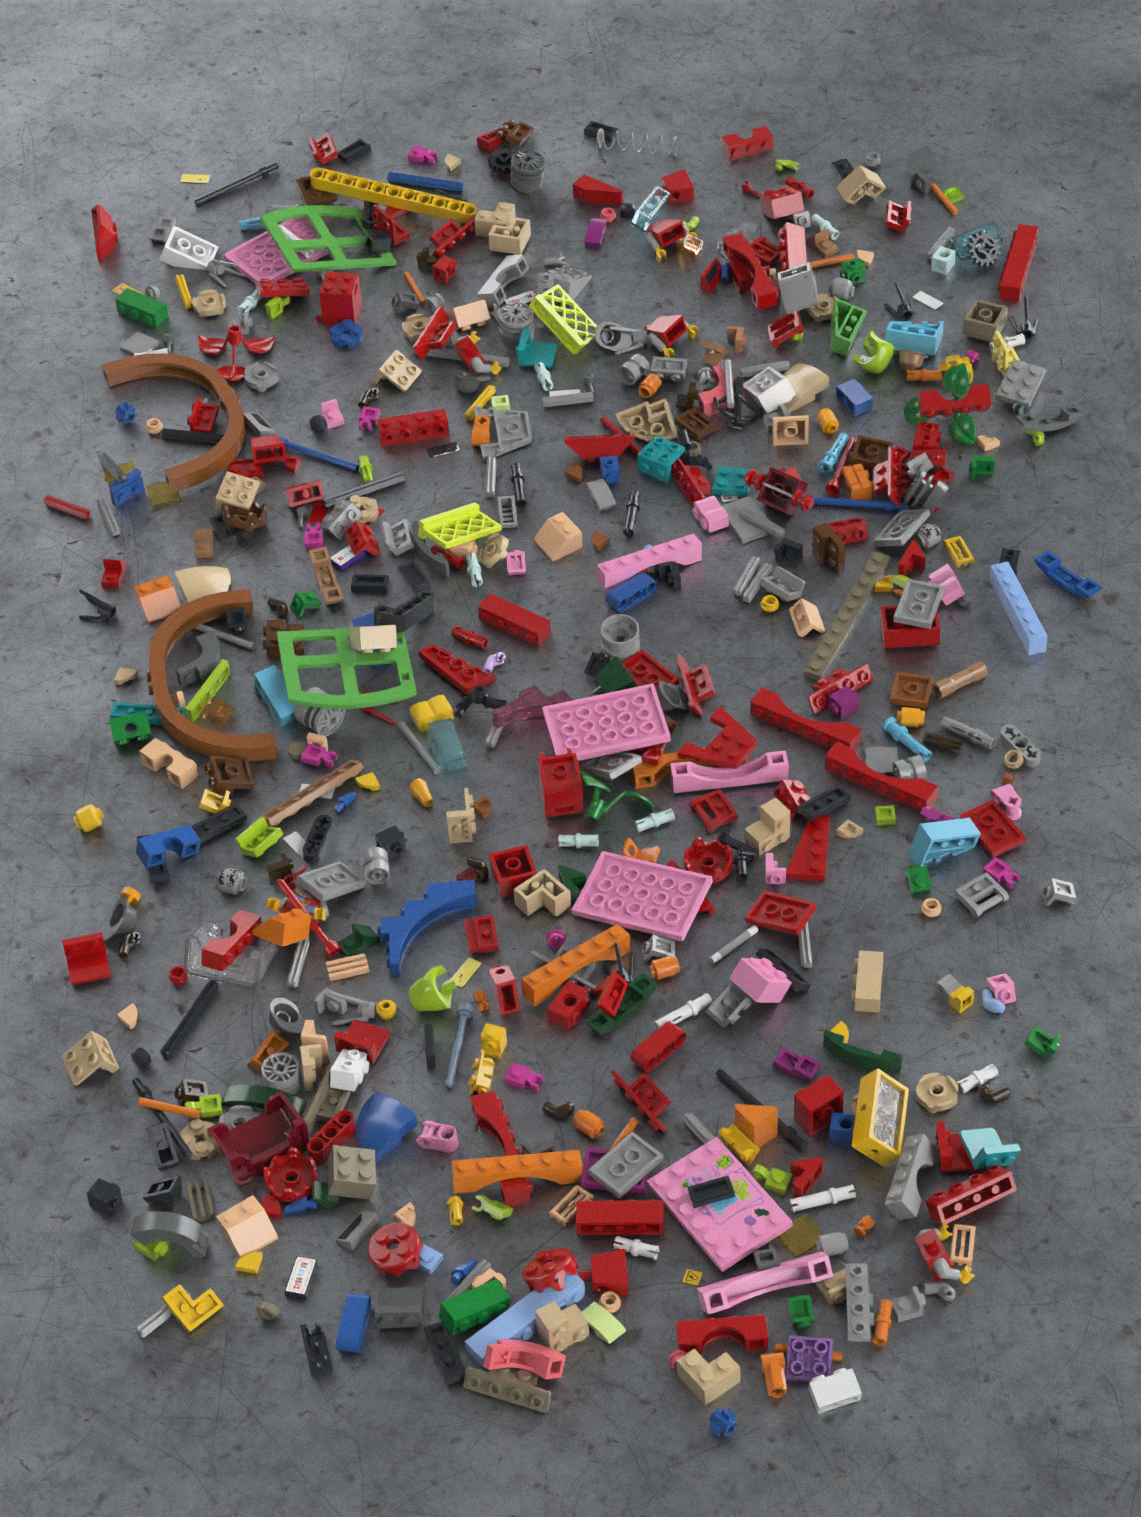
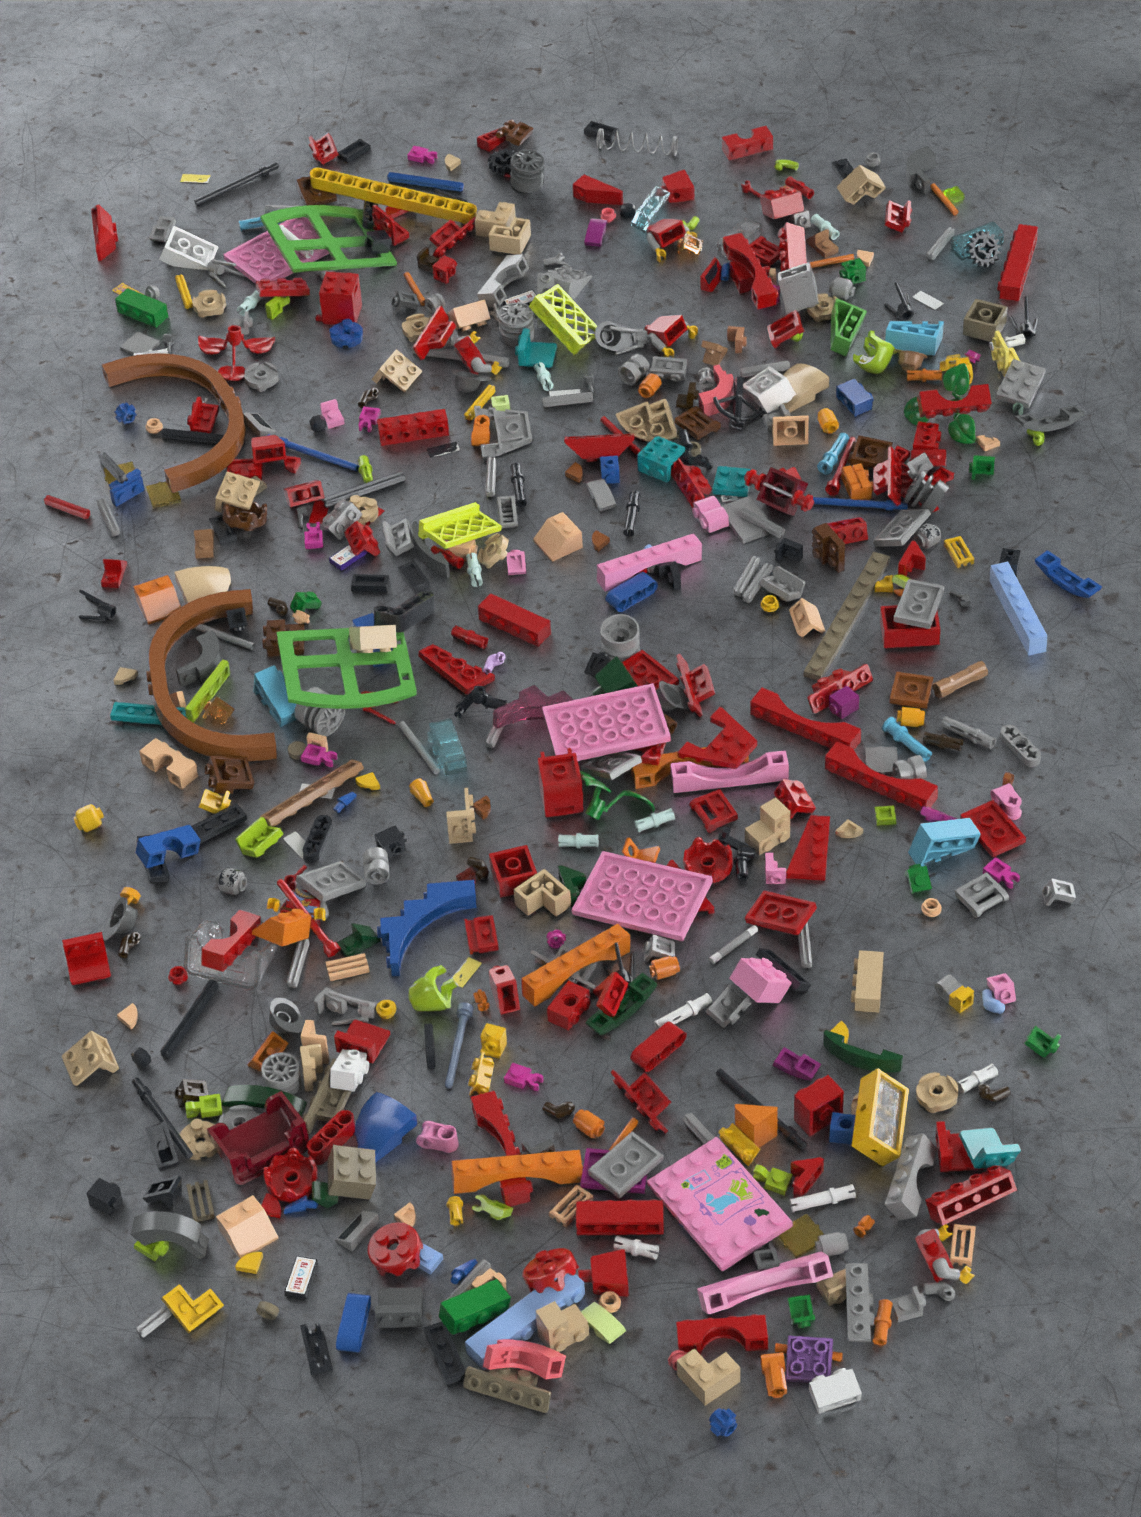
green brick [109,711,151,745] -> none
orange bar [138,1097,201,1119] -> none
dark brown bracket [266,851,294,884] -> none
medium nougat slope [309,546,344,605] -> none
yellow brick [409,695,454,732] -> none
yellow sticker [682,1269,702,1286] -> none
black tile [687,1175,735,1208] -> none
light grey bar [724,359,734,408] -> none
black plate [797,785,851,822] -> none
bright pink brick [928,563,965,606] -> none
light aqua brick [931,246,956,275] -> none
tan plate [1004,750,1023,769] -> none
none -> light nougat plate [292,610,310,624]

